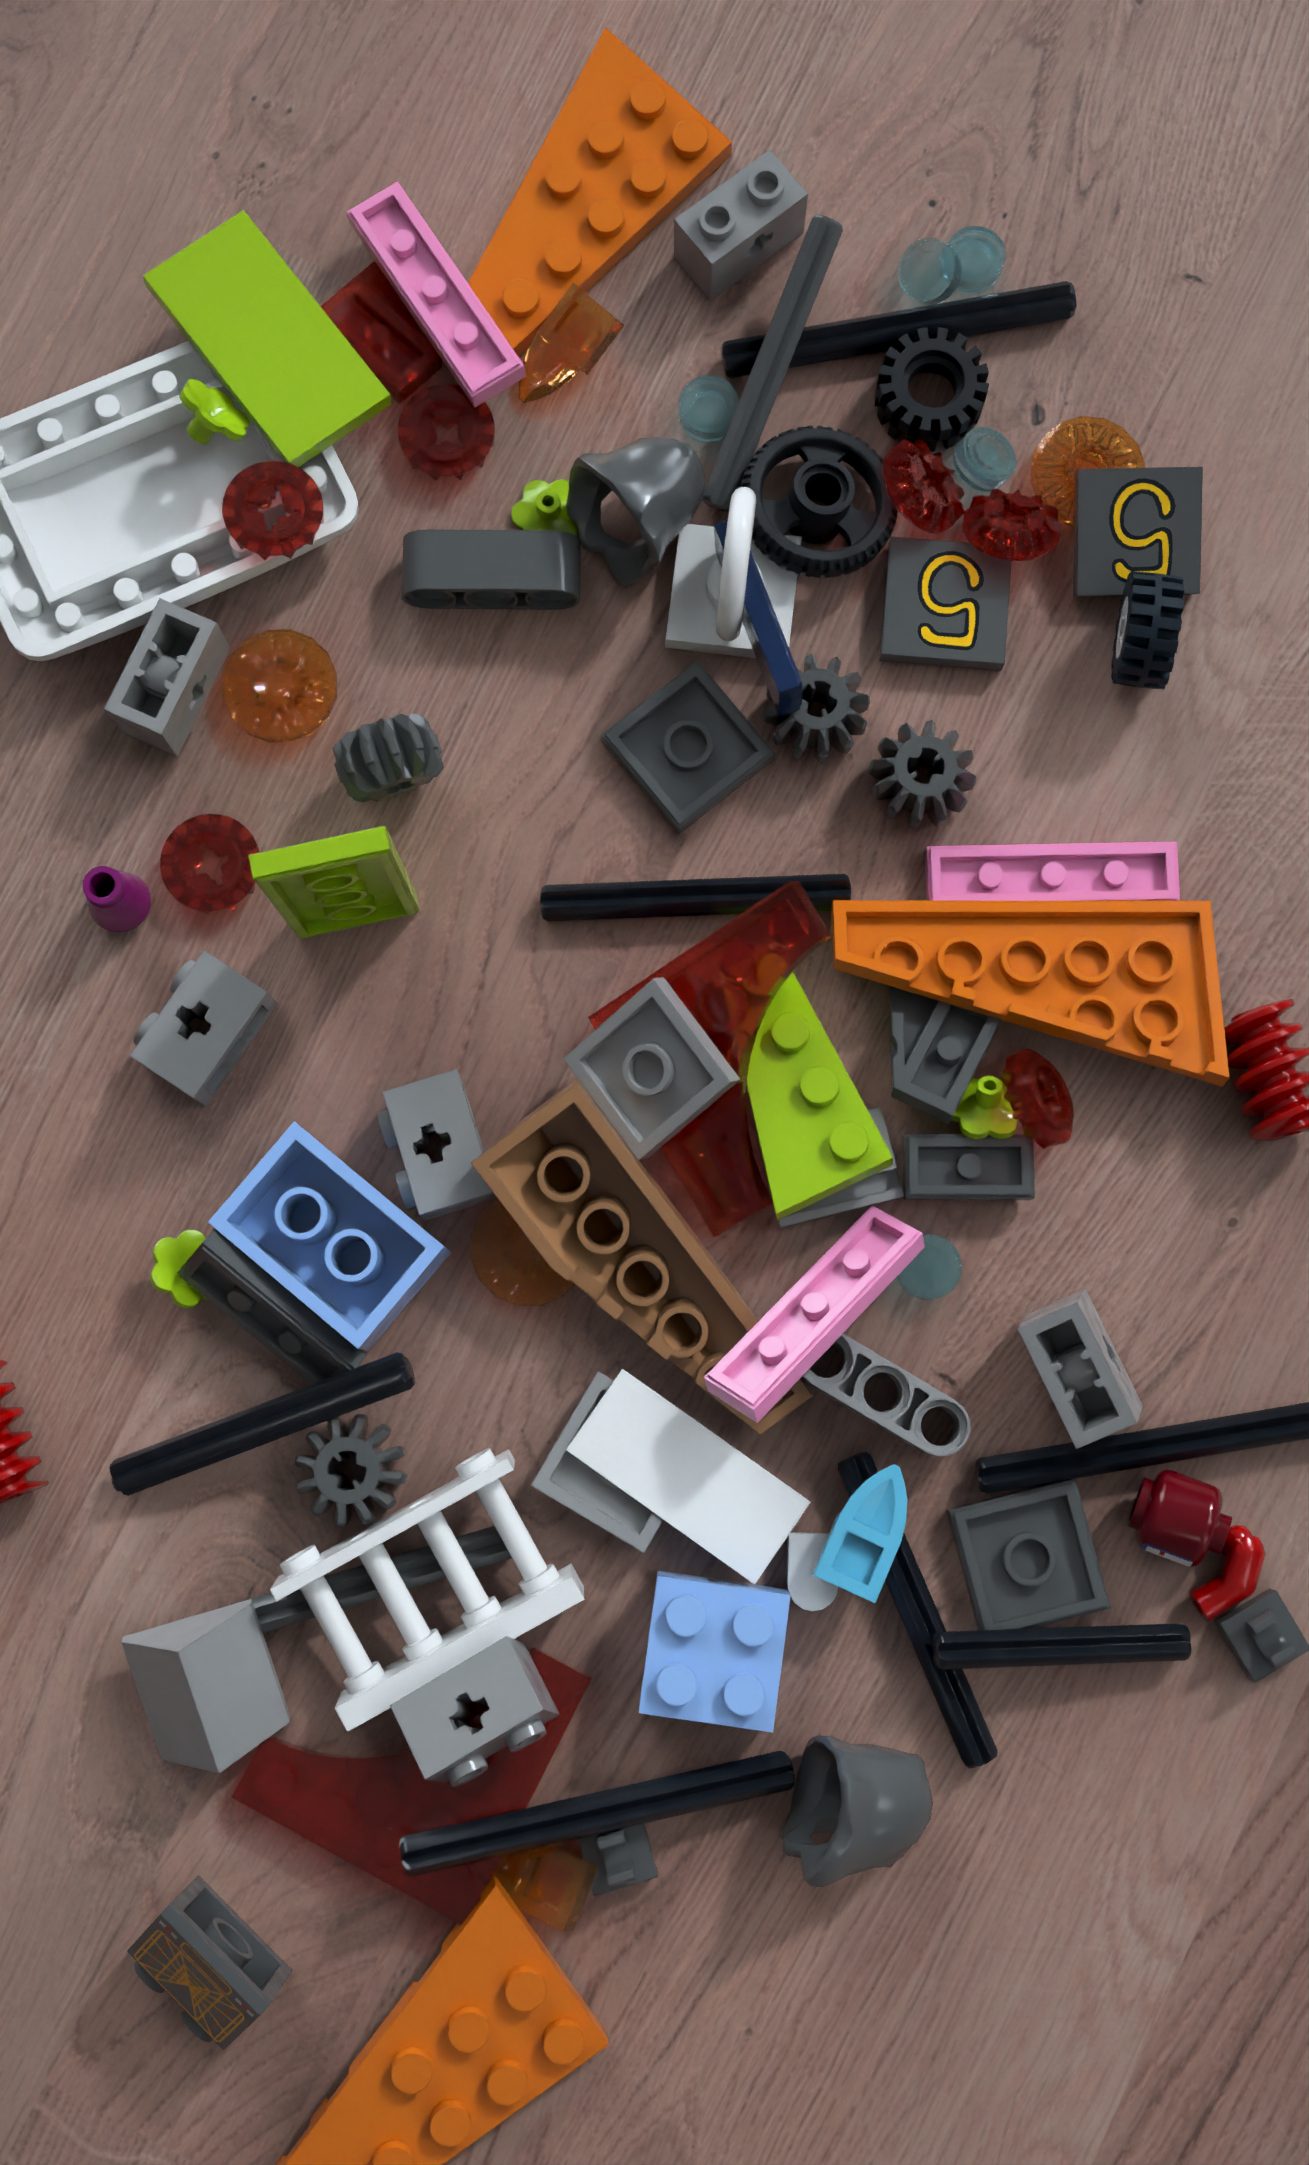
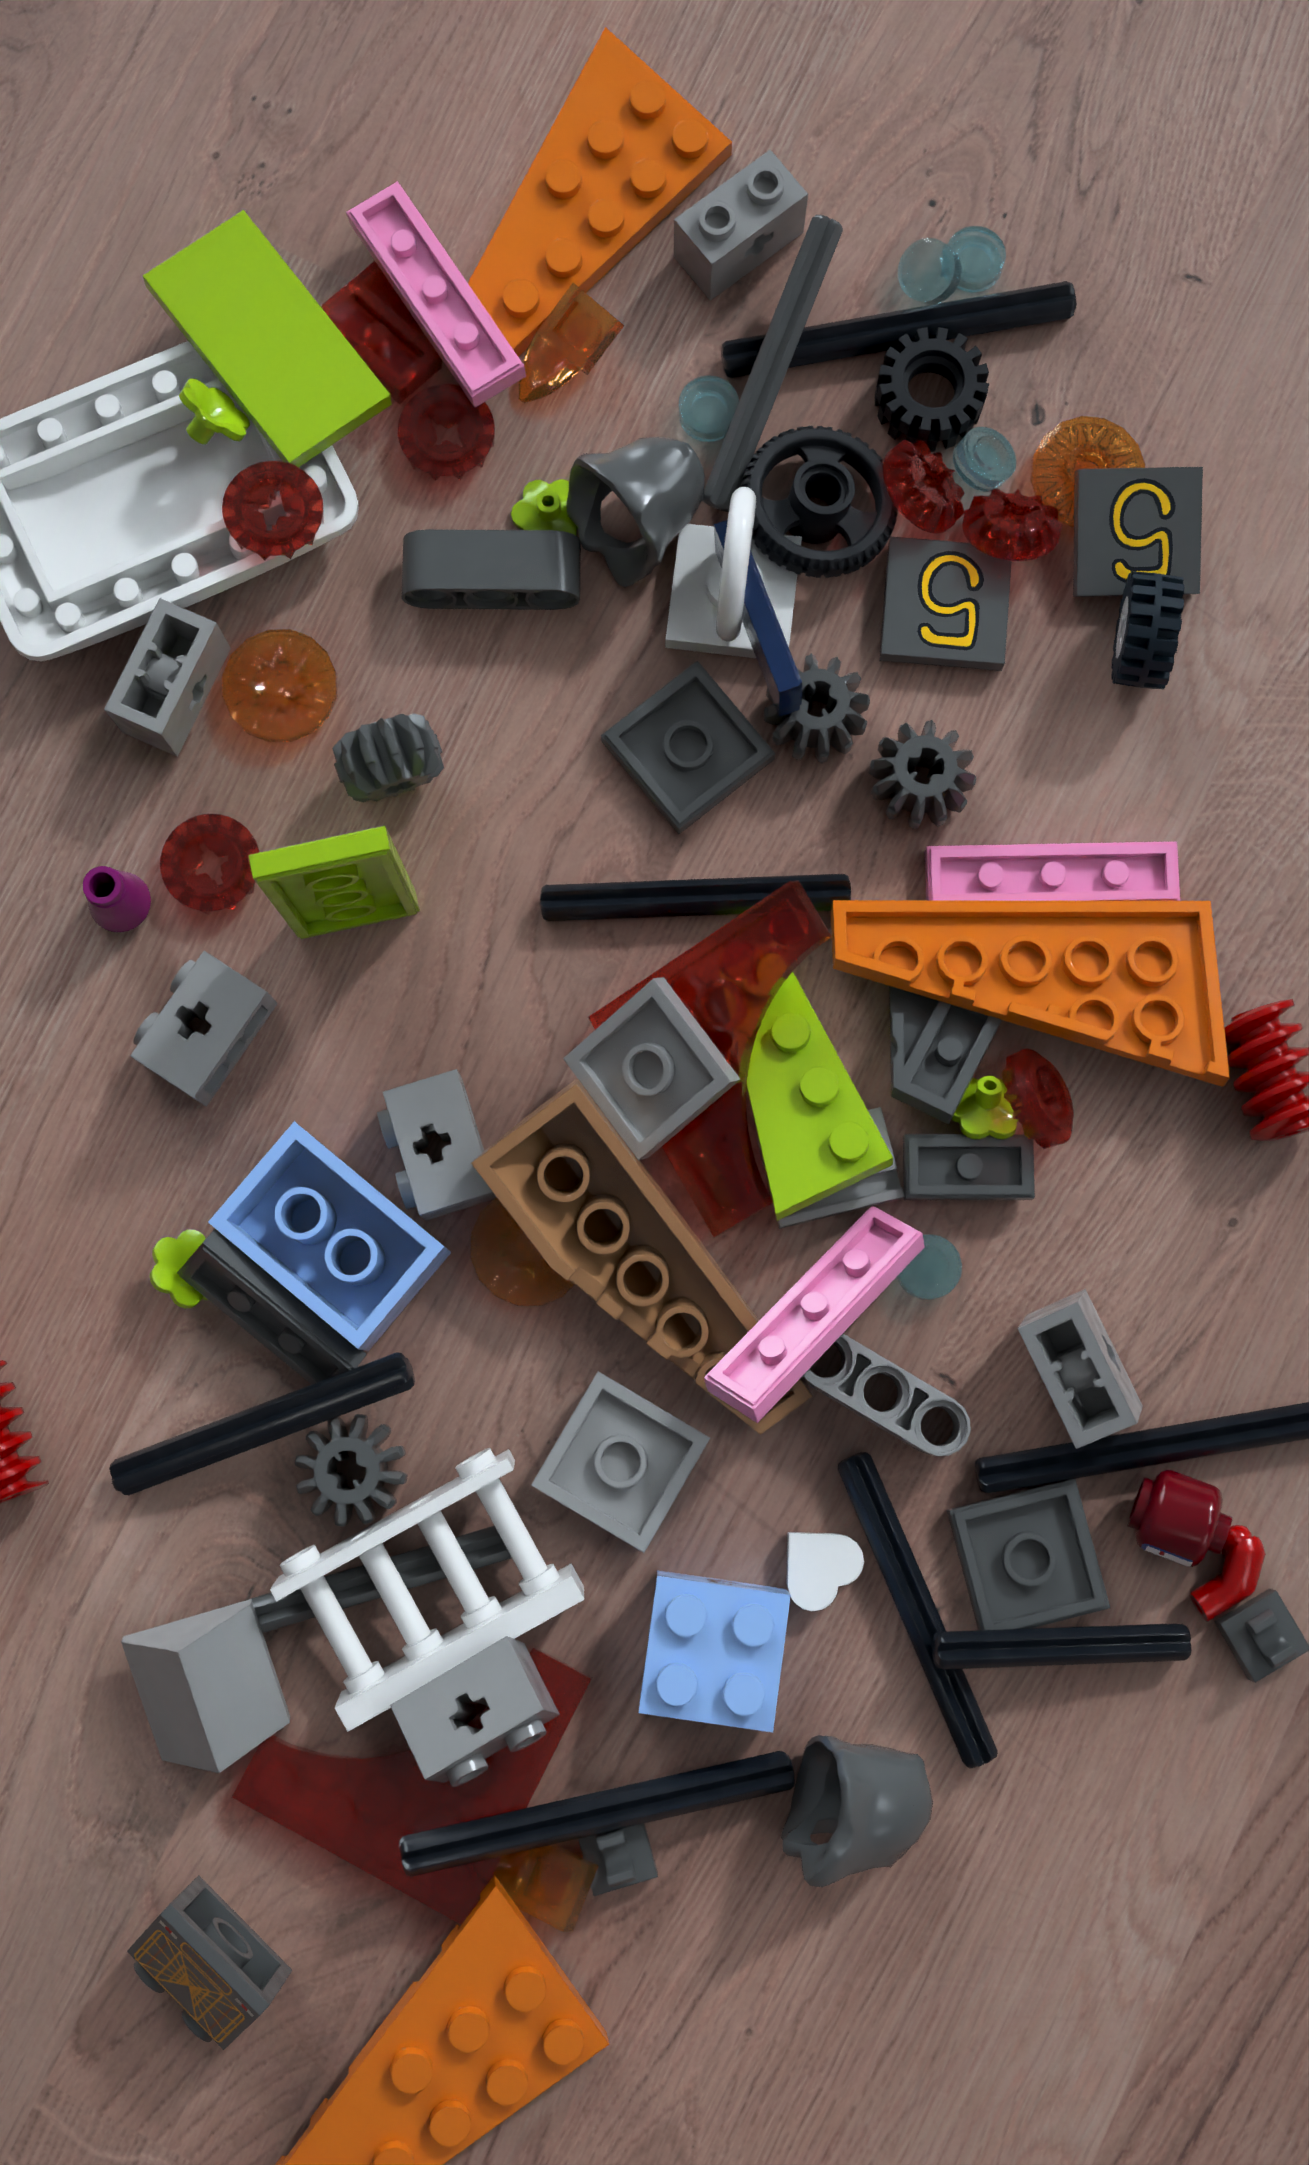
white sticker [566,1369,811,1584] -> none
medium azure plate [812,1464,907,1603] -> none

